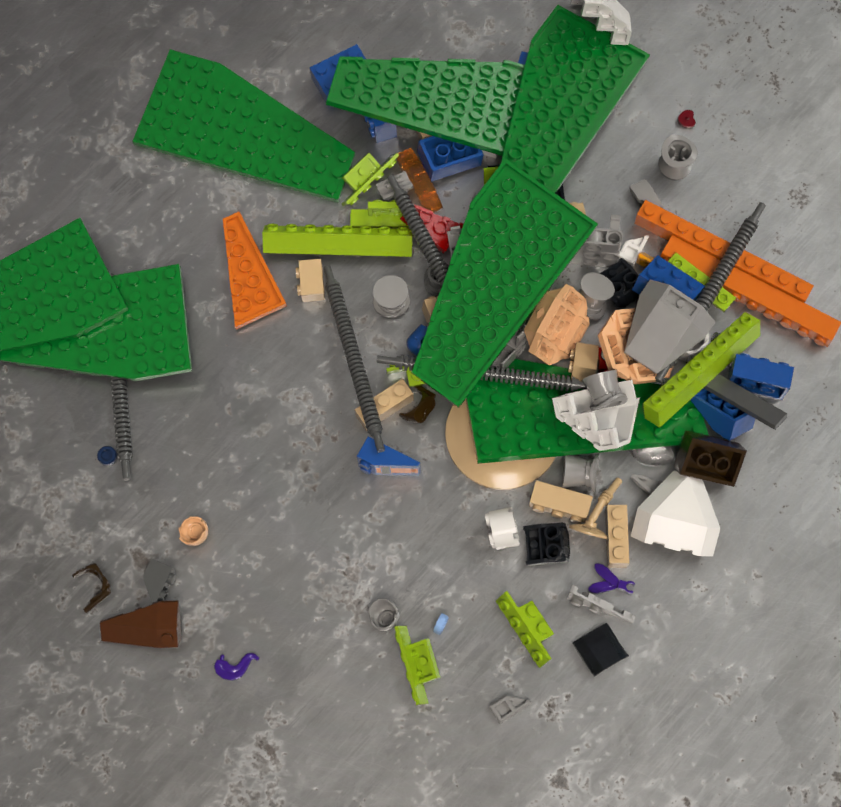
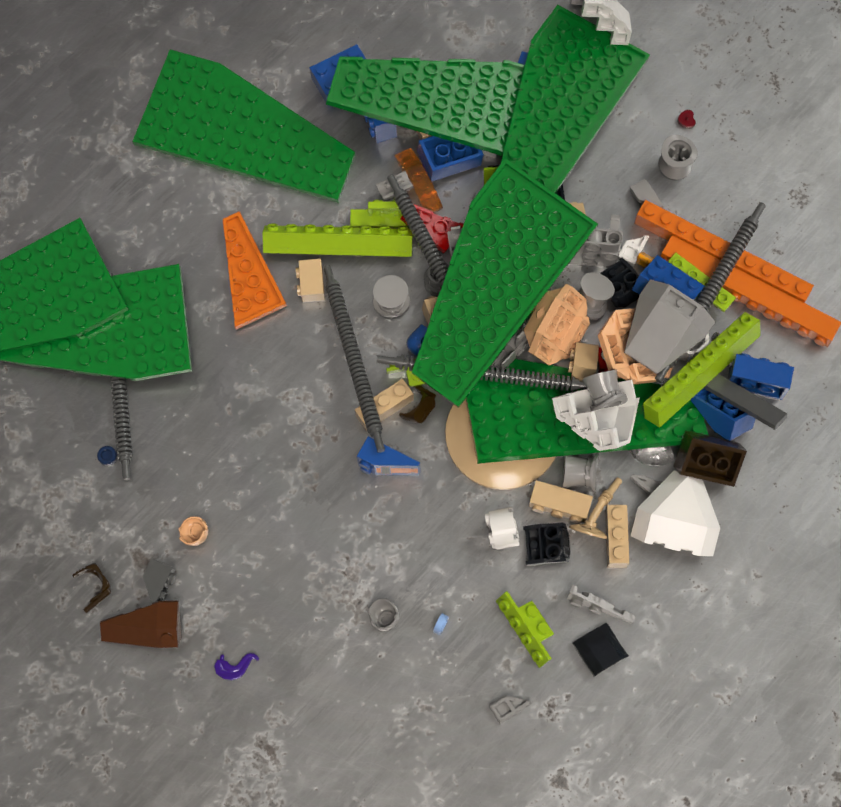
lime bracket [341,153,399,206] -> none
lime bracket [394,626,440,705] -> none
dark purple piece [588,563,635,594] -> none

